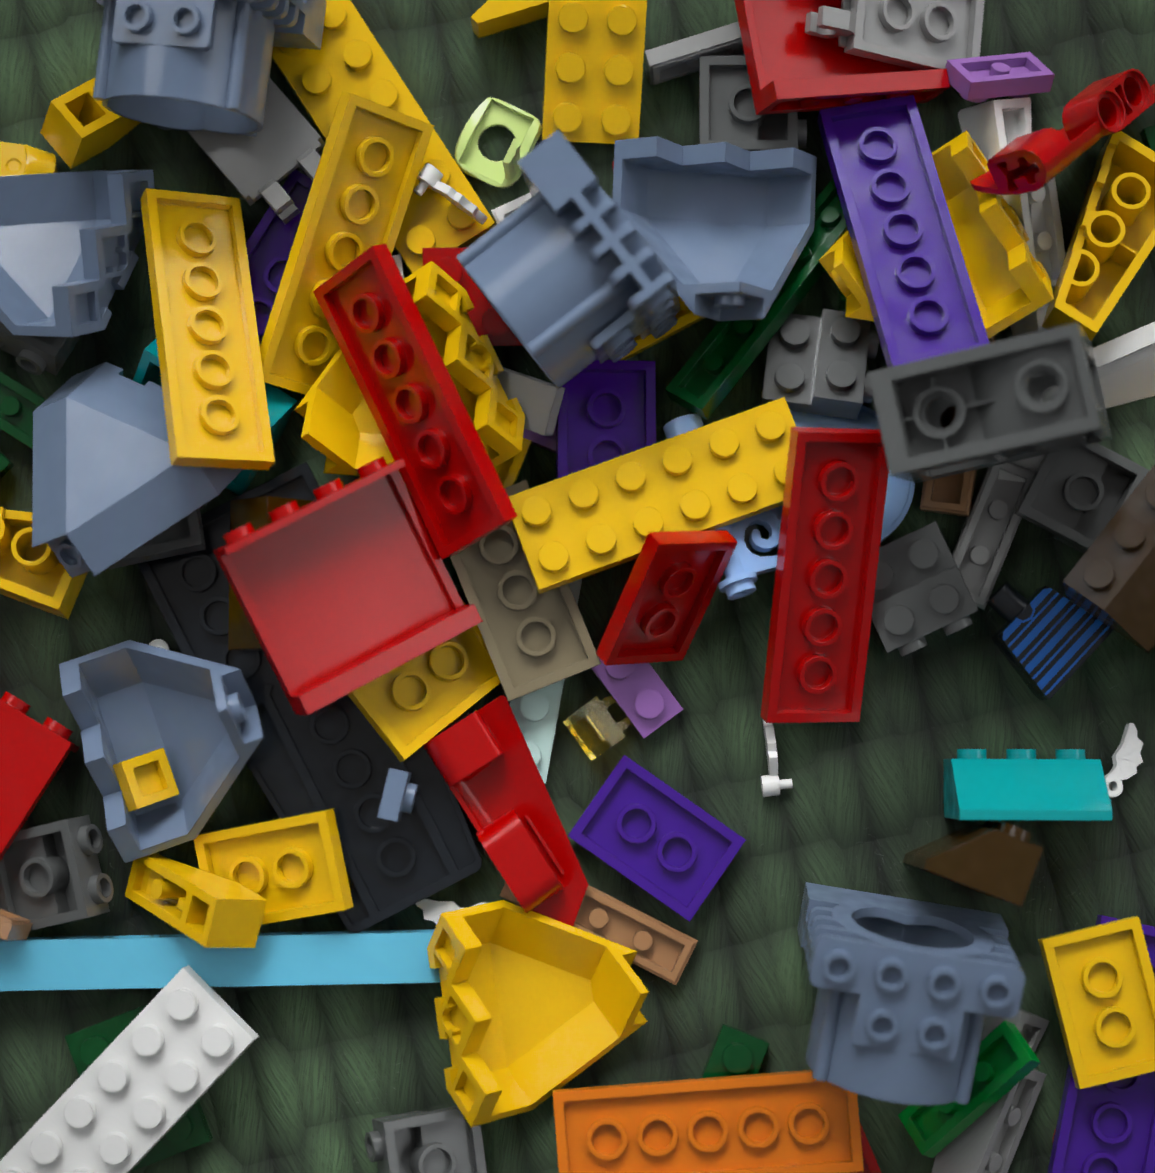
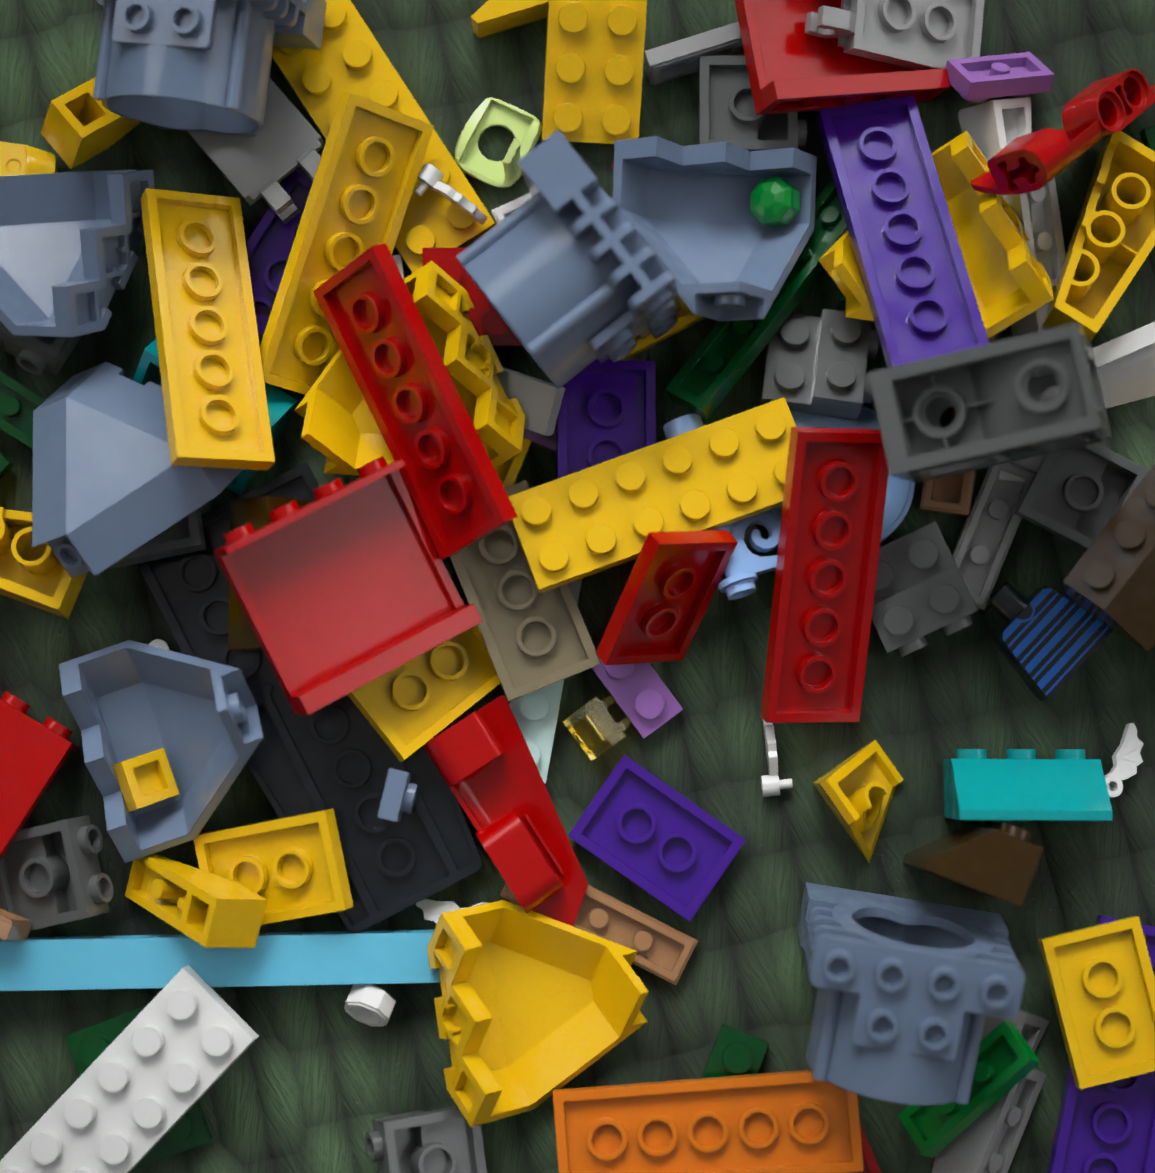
none -> white tile [344,984,396,1027]
none -> green tile [750,177,800,227]
none -> yellow slope [813,739,904,863]

